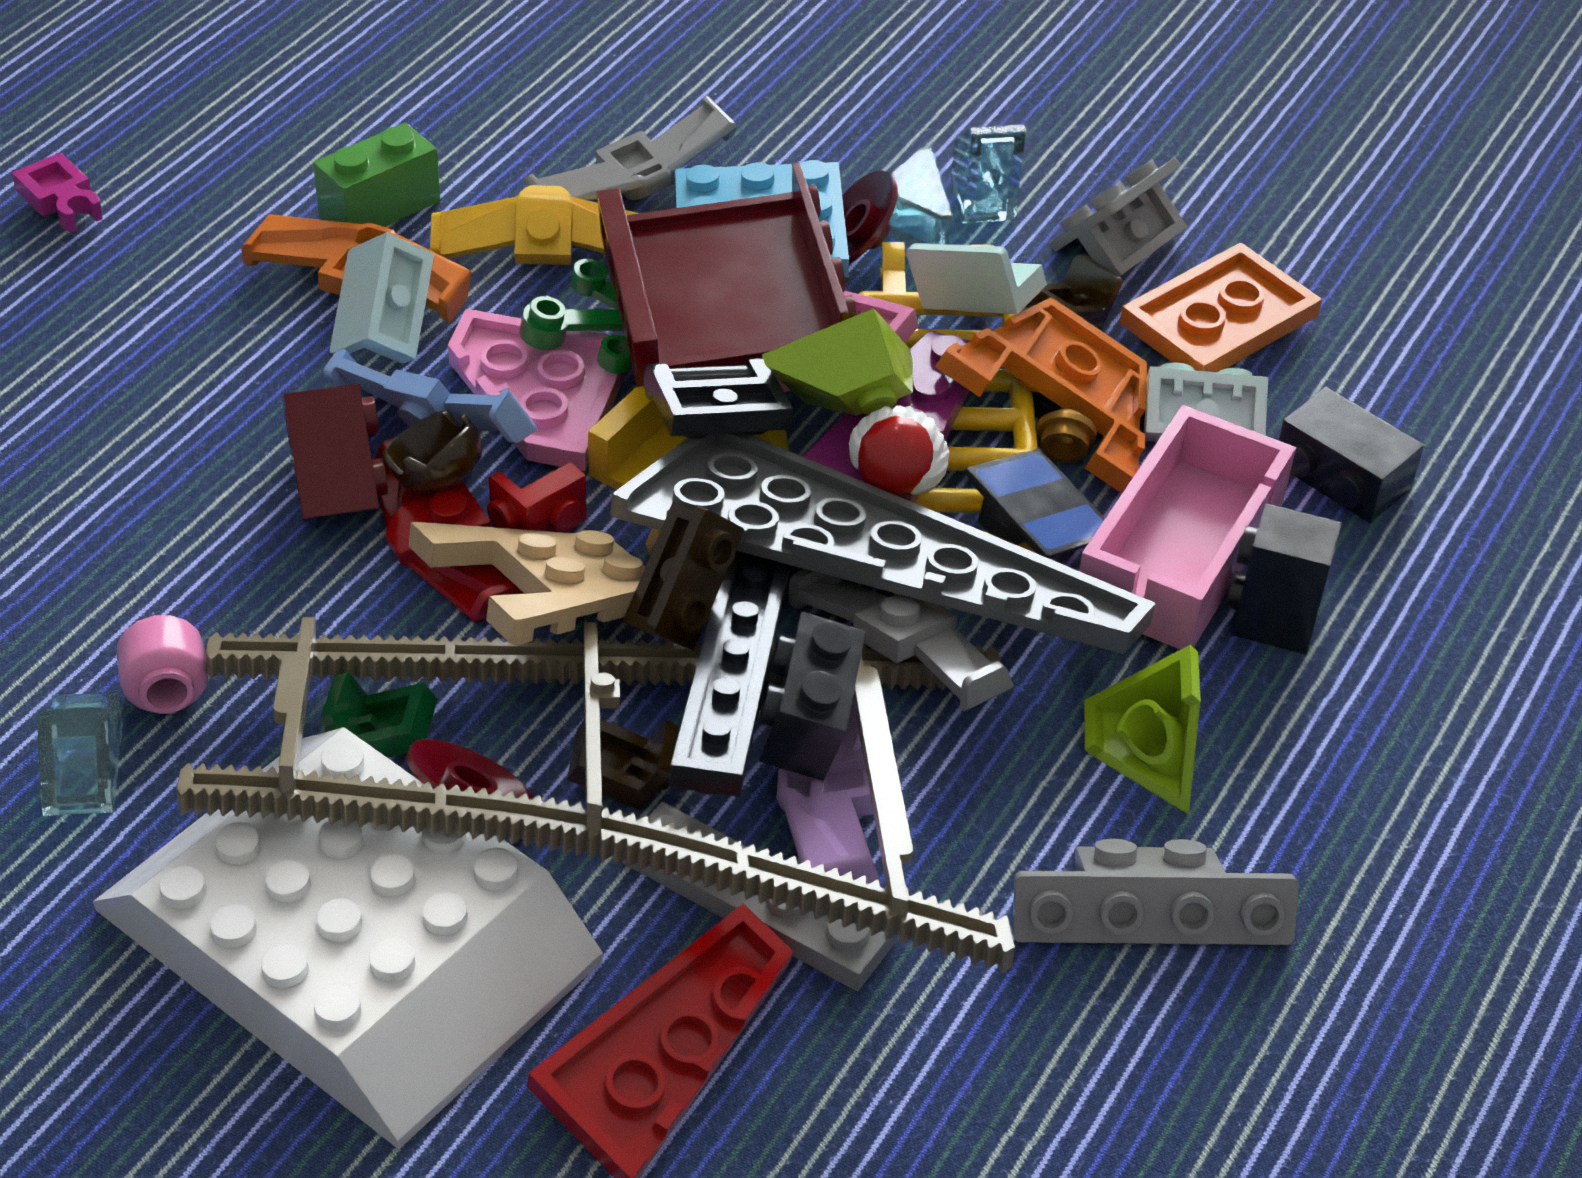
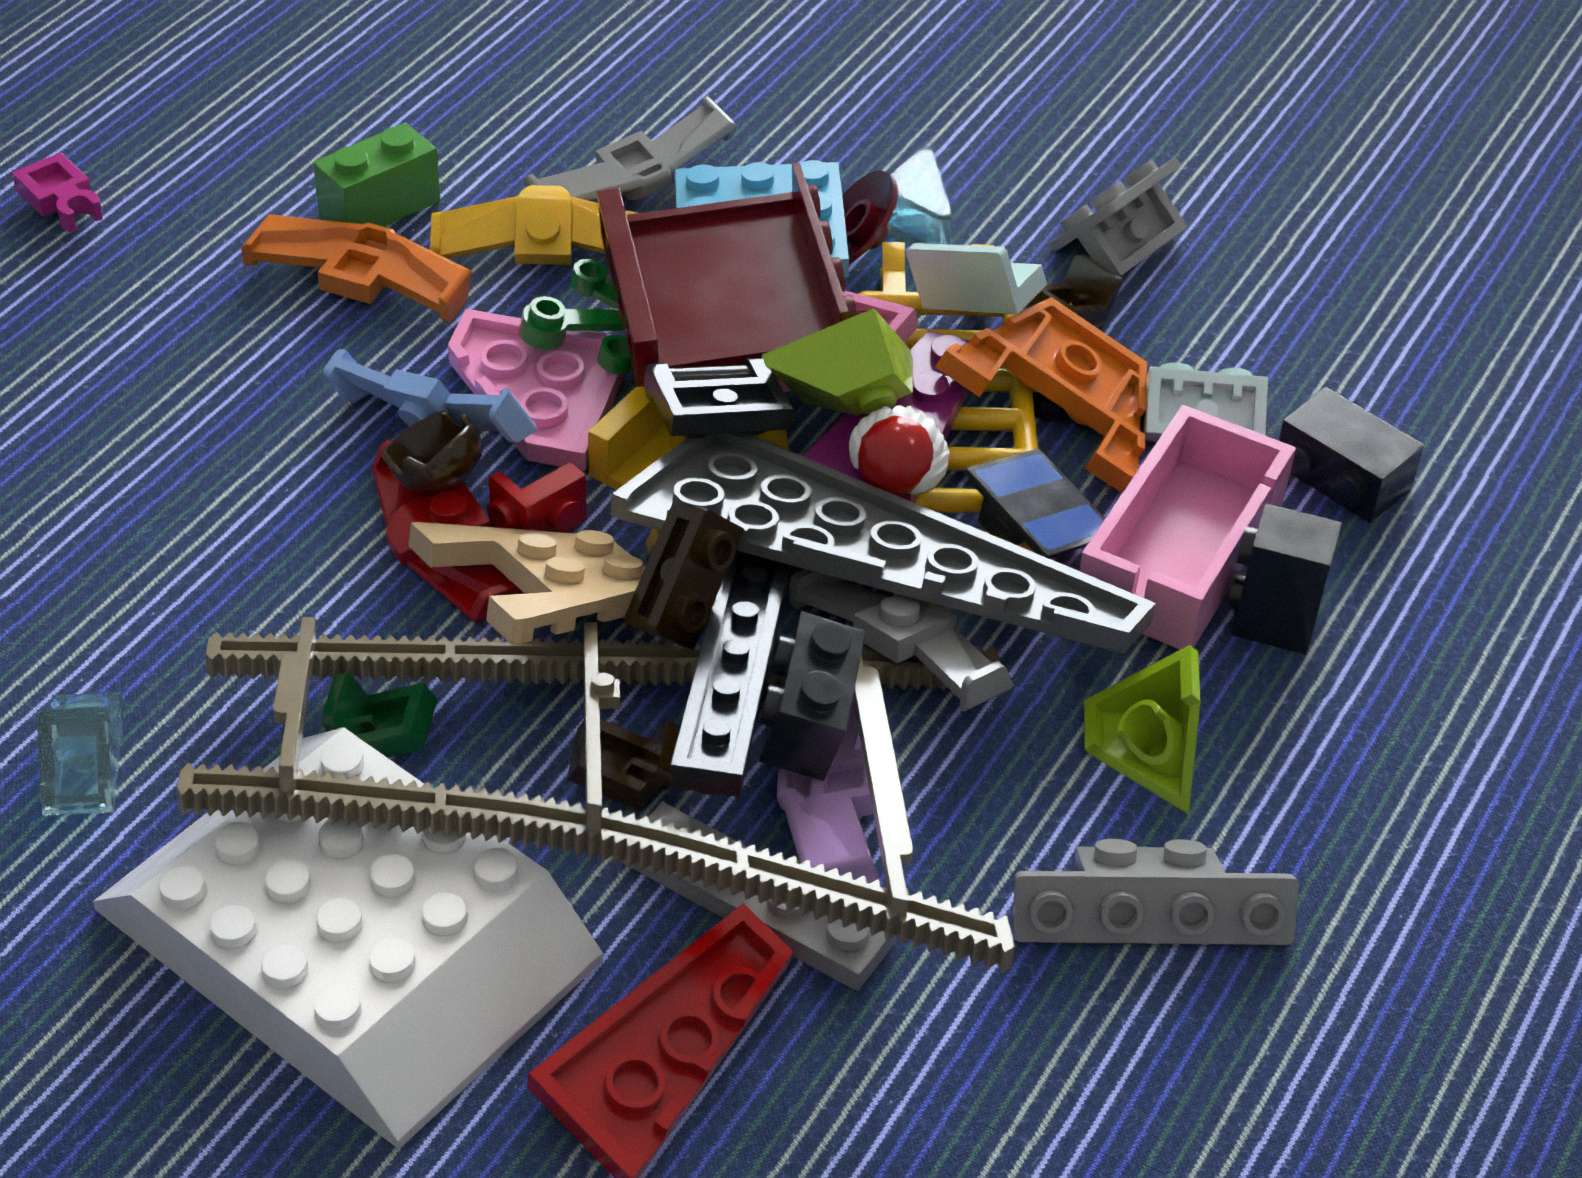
bright pink head [116,615,208,714] -> none
dark red brick [283,383,388,520] -> none
light aqua panel [330,232,434,364] -> none
dark red dish [406,739,533,800] -> none
clear light blue slope [950,125,1026,223] -> none
pearl gold plate [1036,409,1097,463] -> none
orange plate [1120,242,1322,372] -> none

